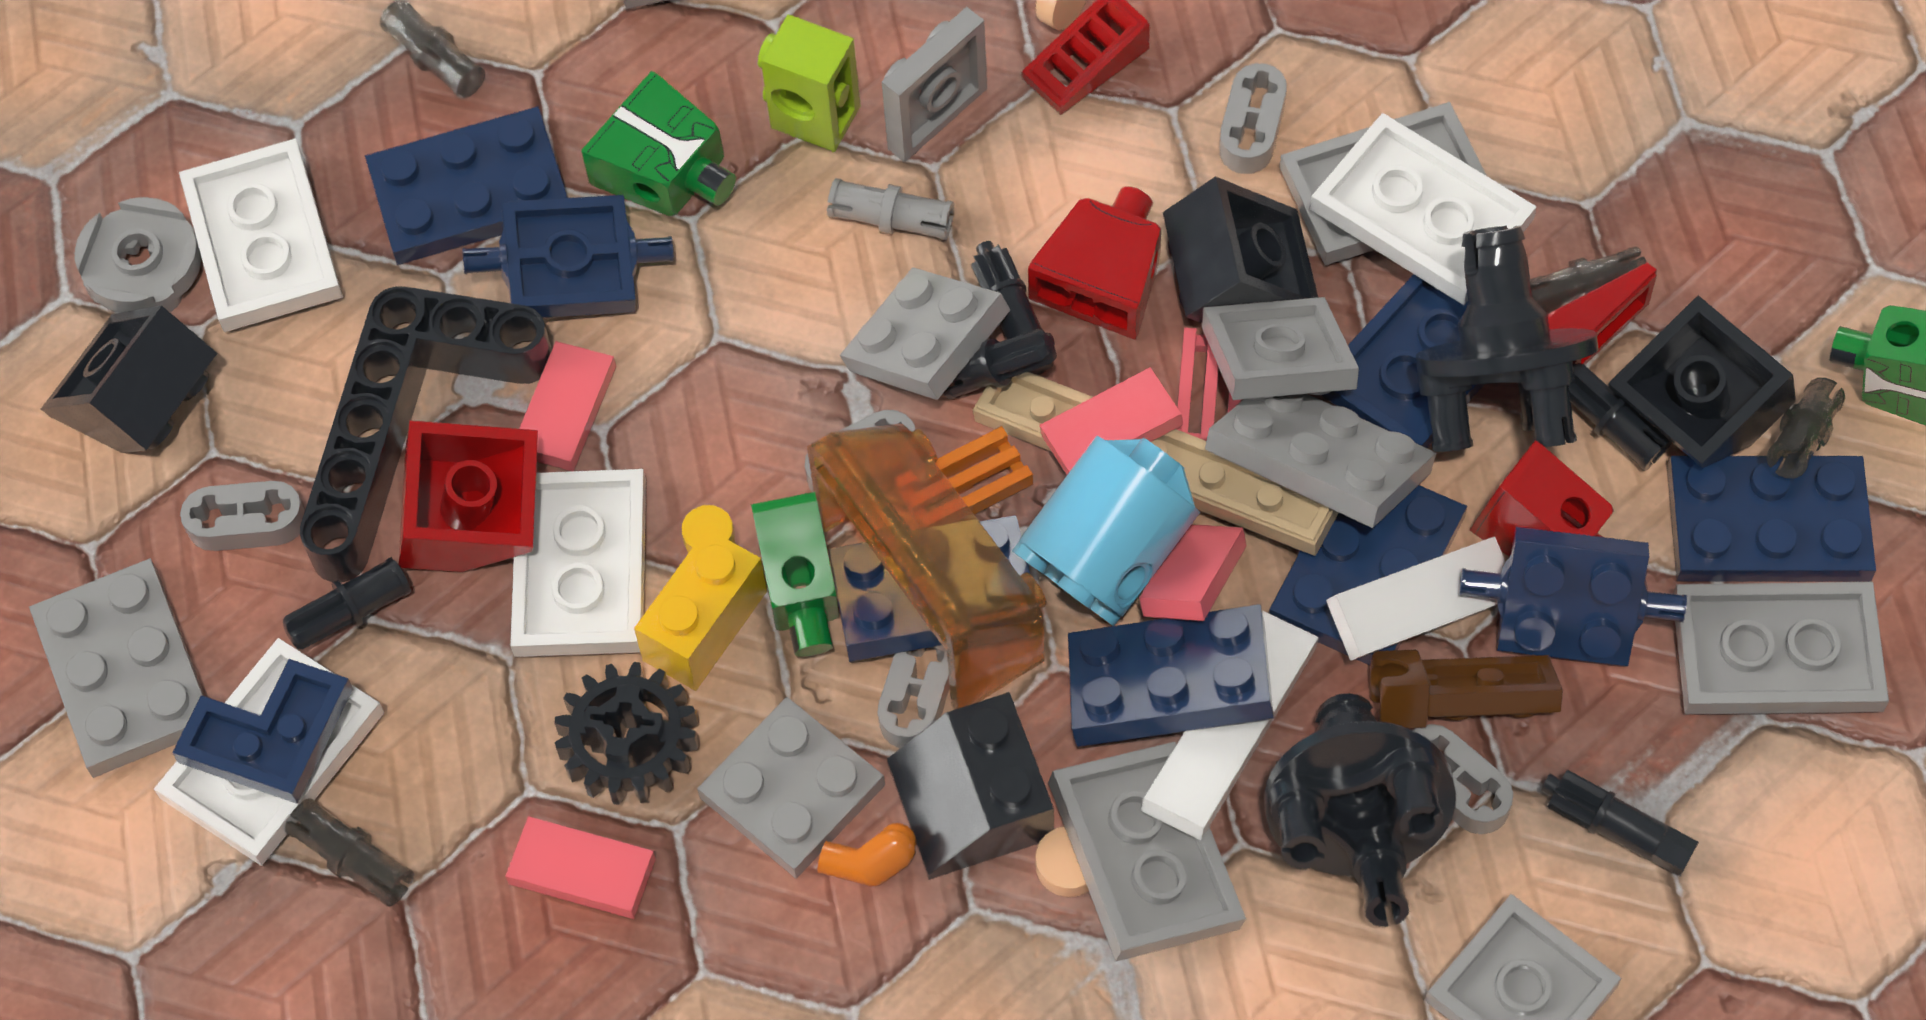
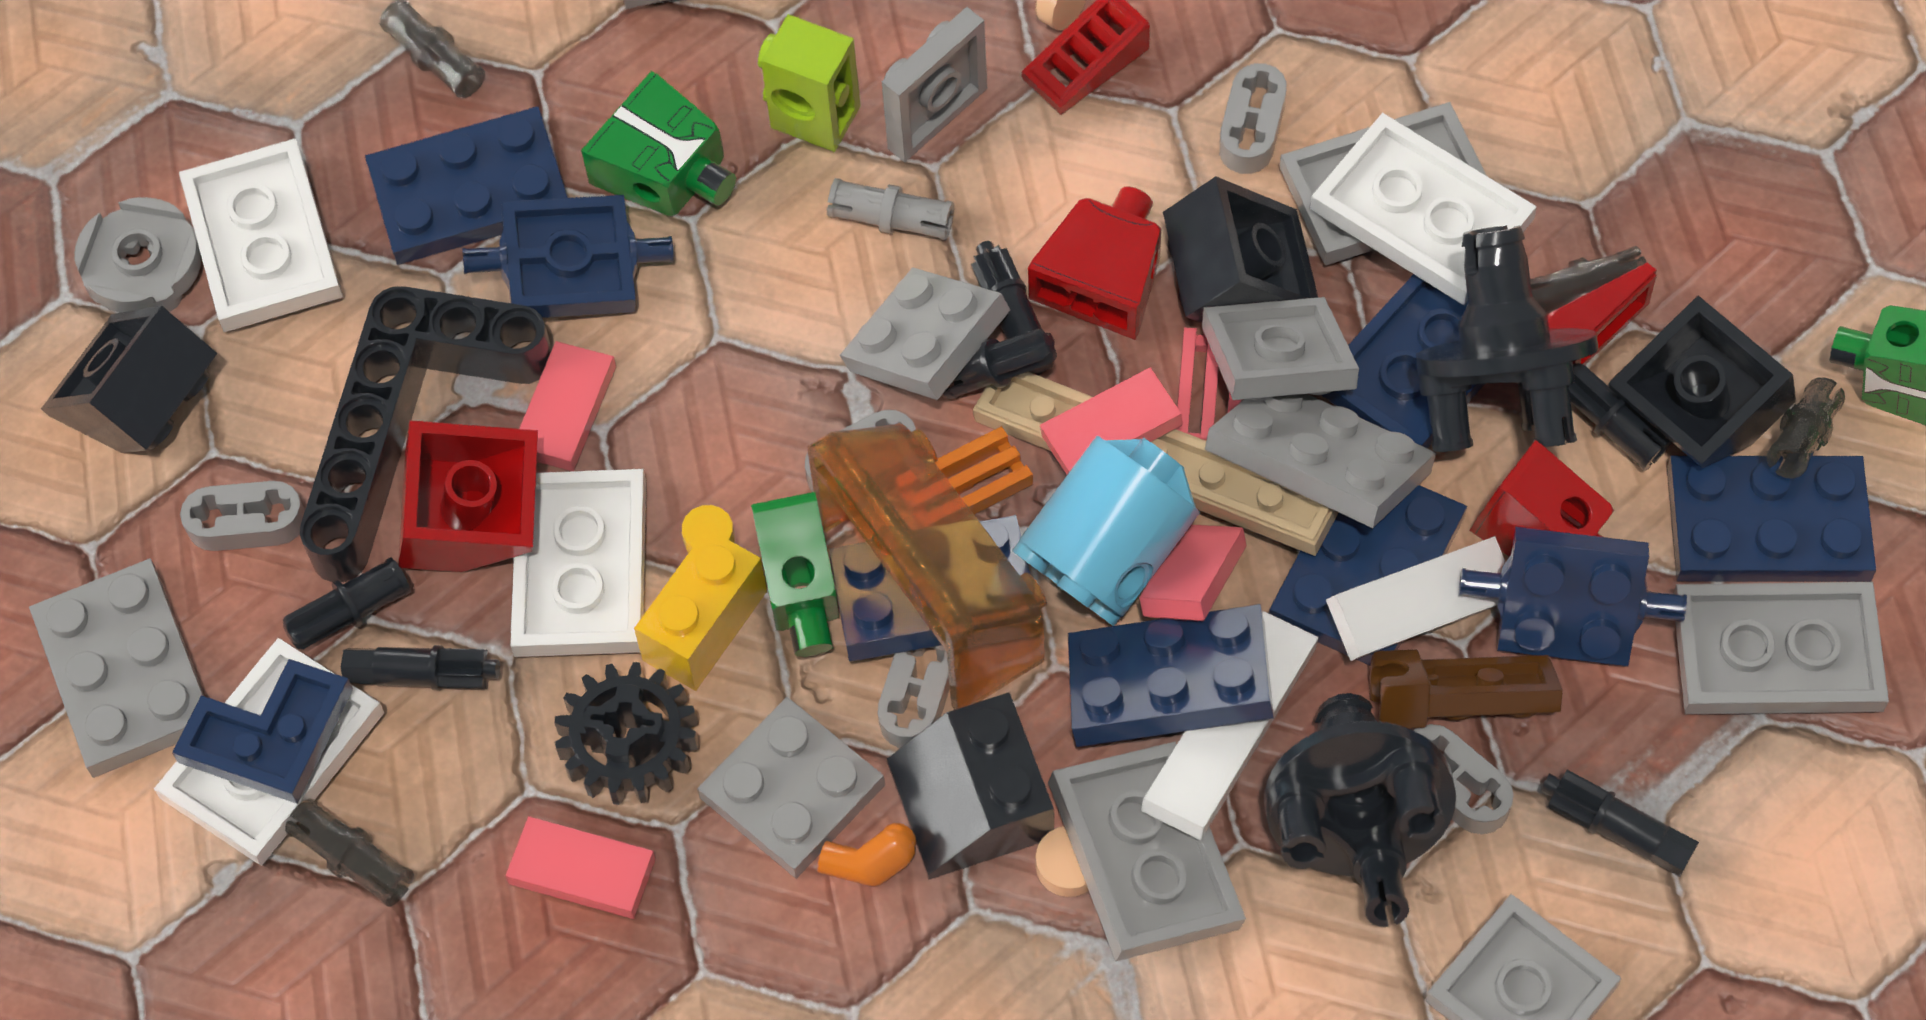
none -> black piece [340,645,500,691]

